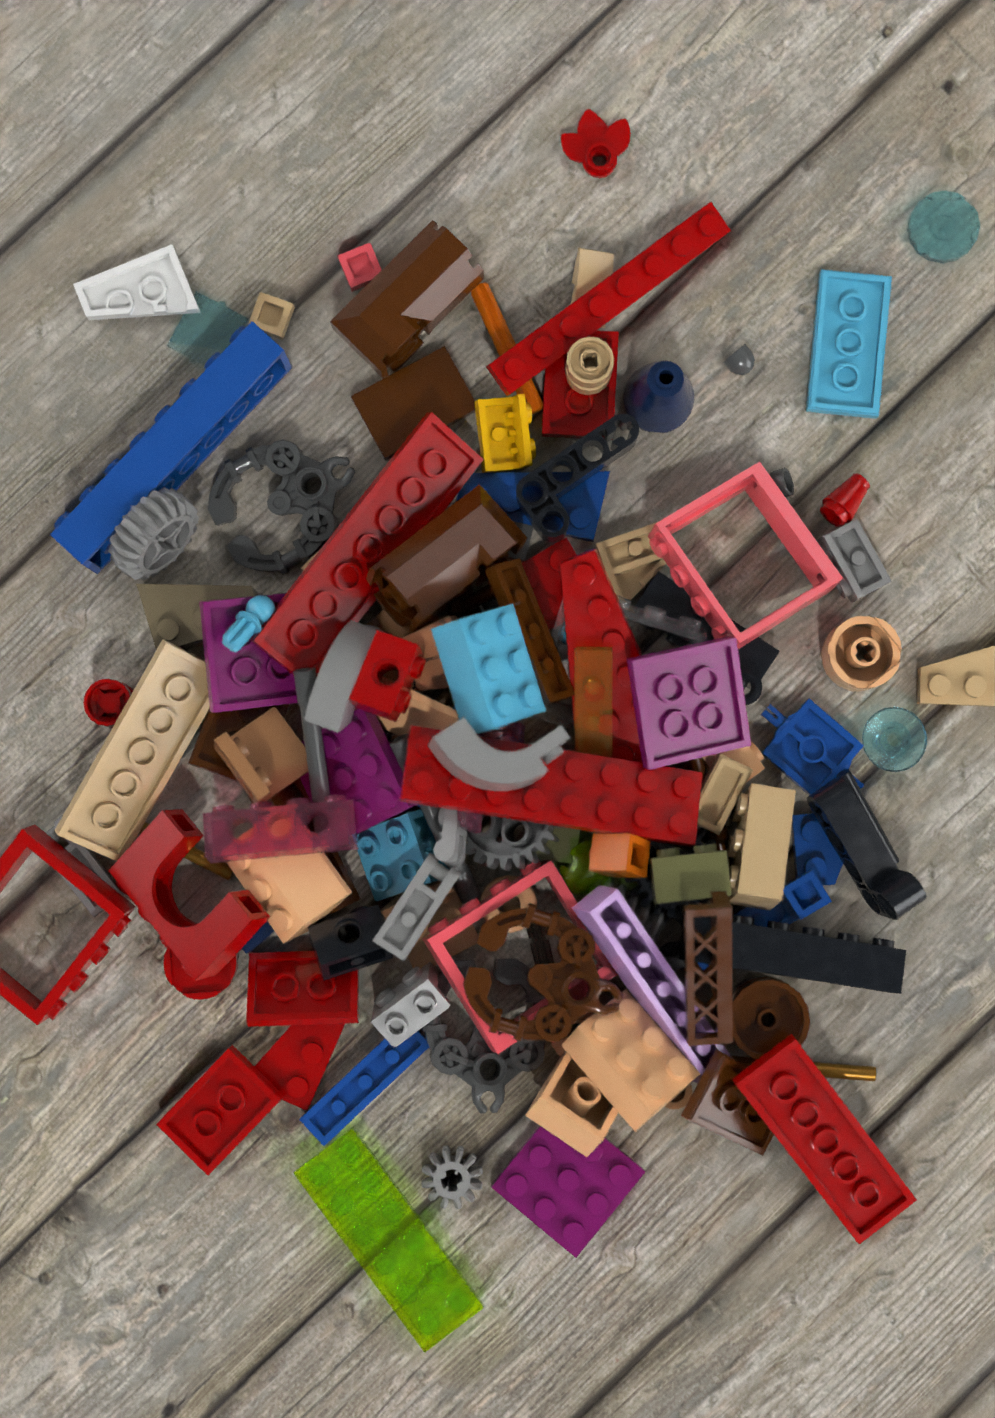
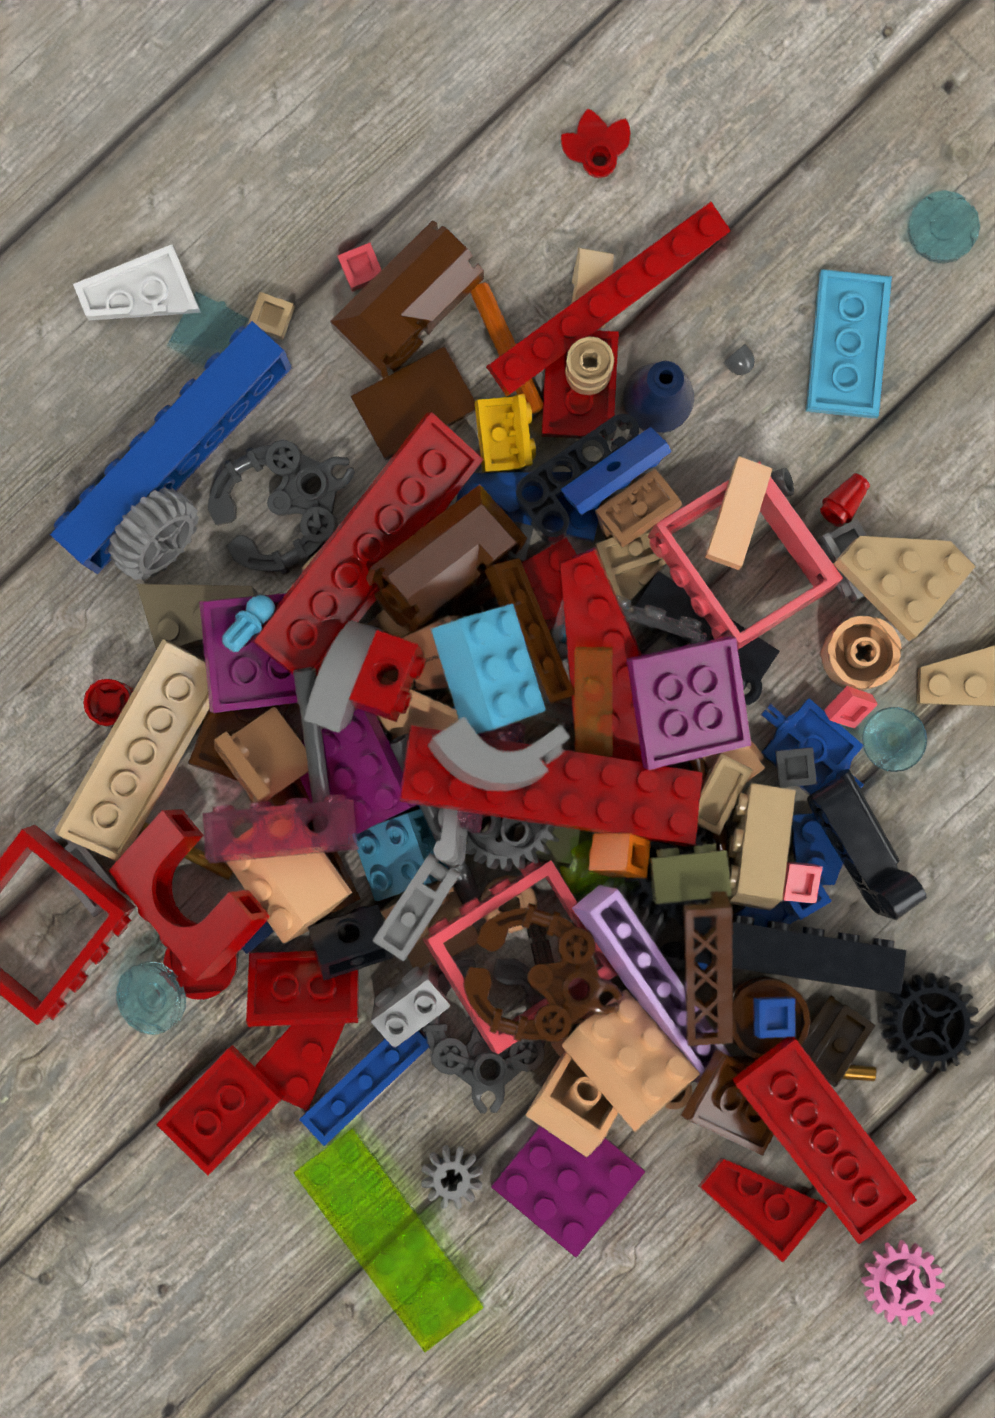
none -> clear light blue tile [116,961,186,1035]
none -> blue tile [561,427,672,515]
none -> medium nougat bracket [595,468,682,548]
none -> red wing [698,1158,829,1262]
none -> light nougat tile [705,456,772,570]
none -> blue tile [754,997,795,1038]
none -> dark grey plate [775,747,817,788]
none -> coral plate [783,861,822,903]
none -> dark brown plate [801,995,876,1087]
none -> coral plate [824,686,878,729]
none -> tan plate [833,536,976,641]
none -> bright pink gear [861,1240,945,1325]
none -> black gear [879,973,981,1073]

